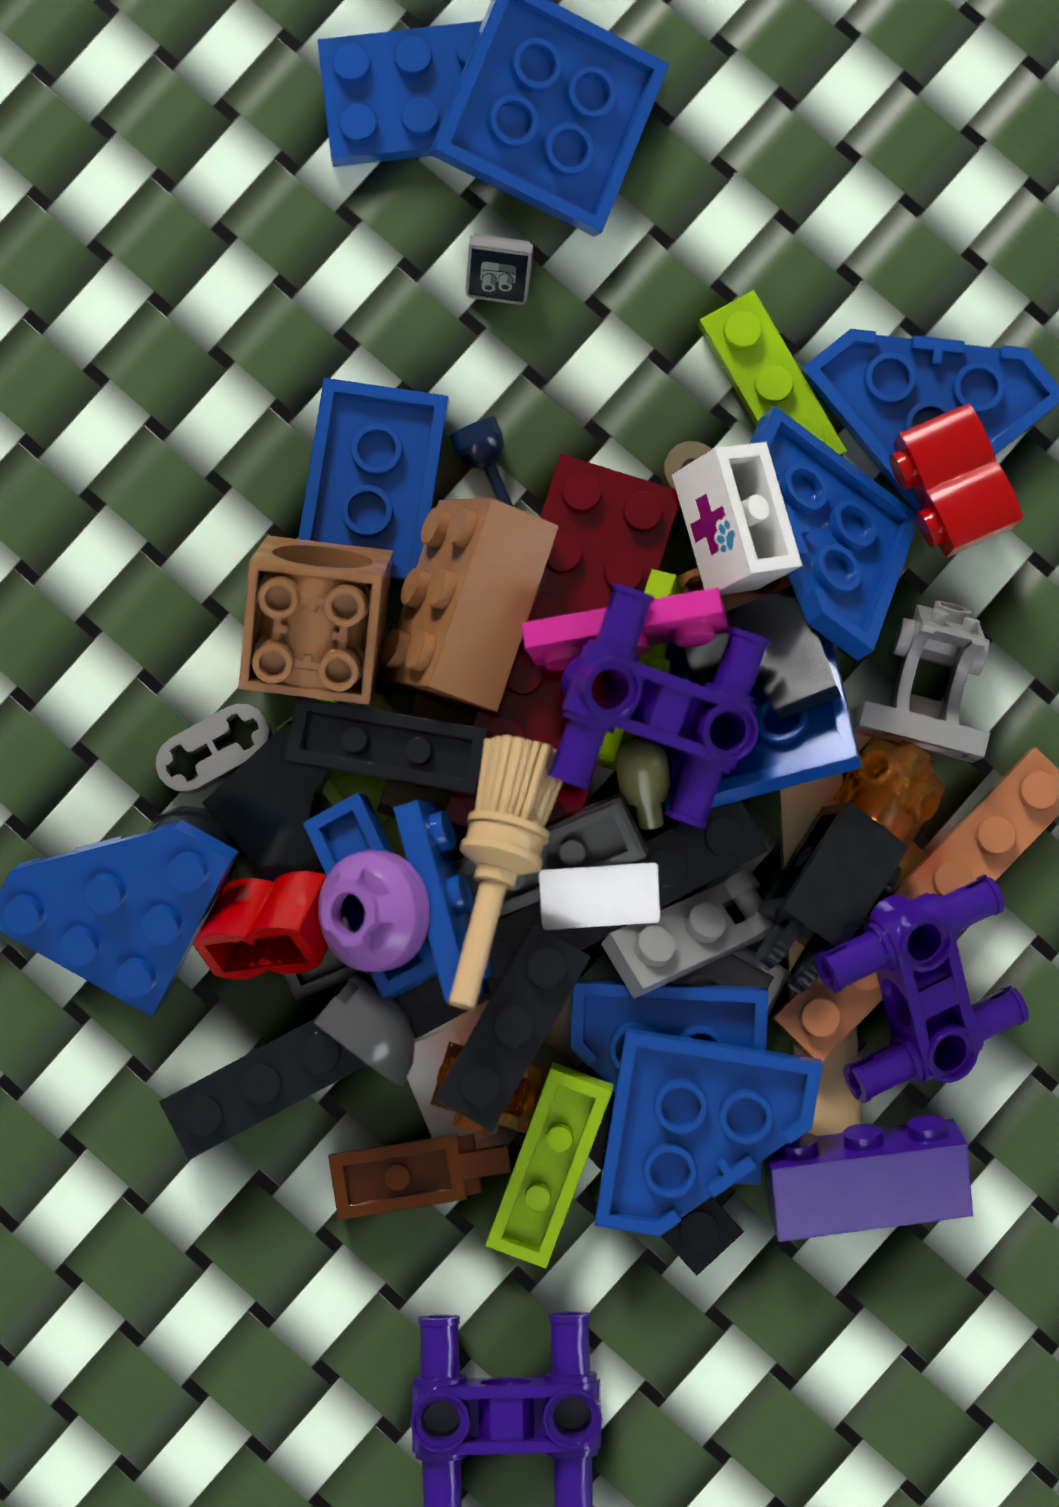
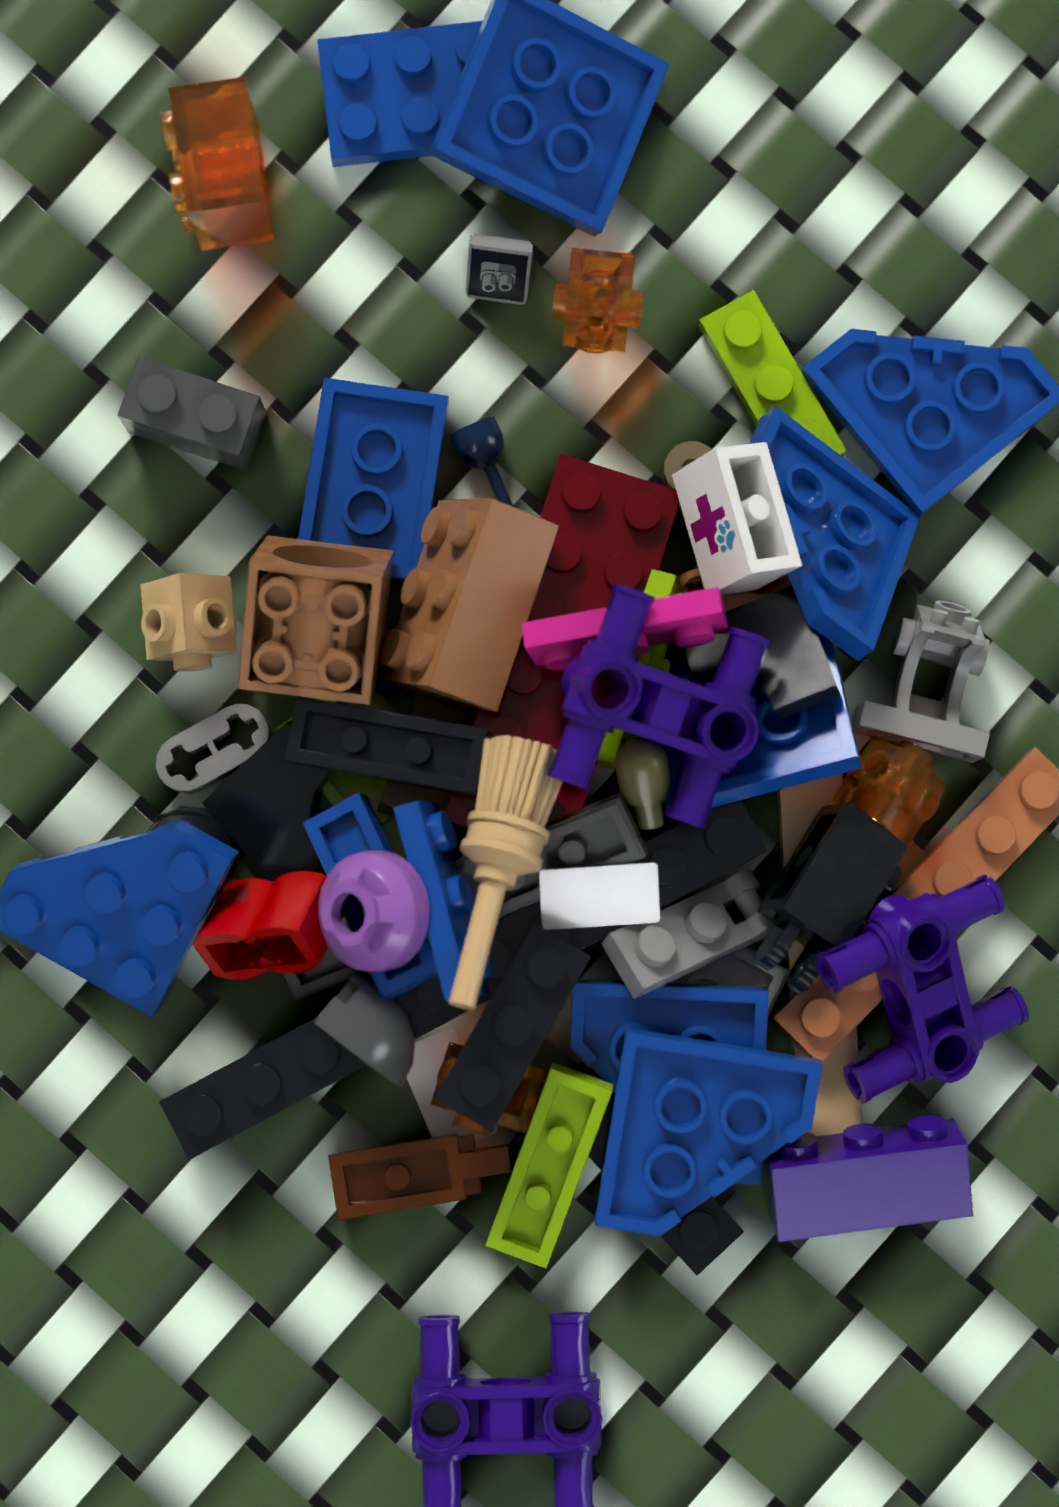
red brick [889,403,1024,558] -> none
none -> dark grey brick [117,356,267,472]
none -> tan brick [140,573,237,672]
none -> clear orange brick [161,77,275,251]
none -> clear orange brick [552,248,644,354]

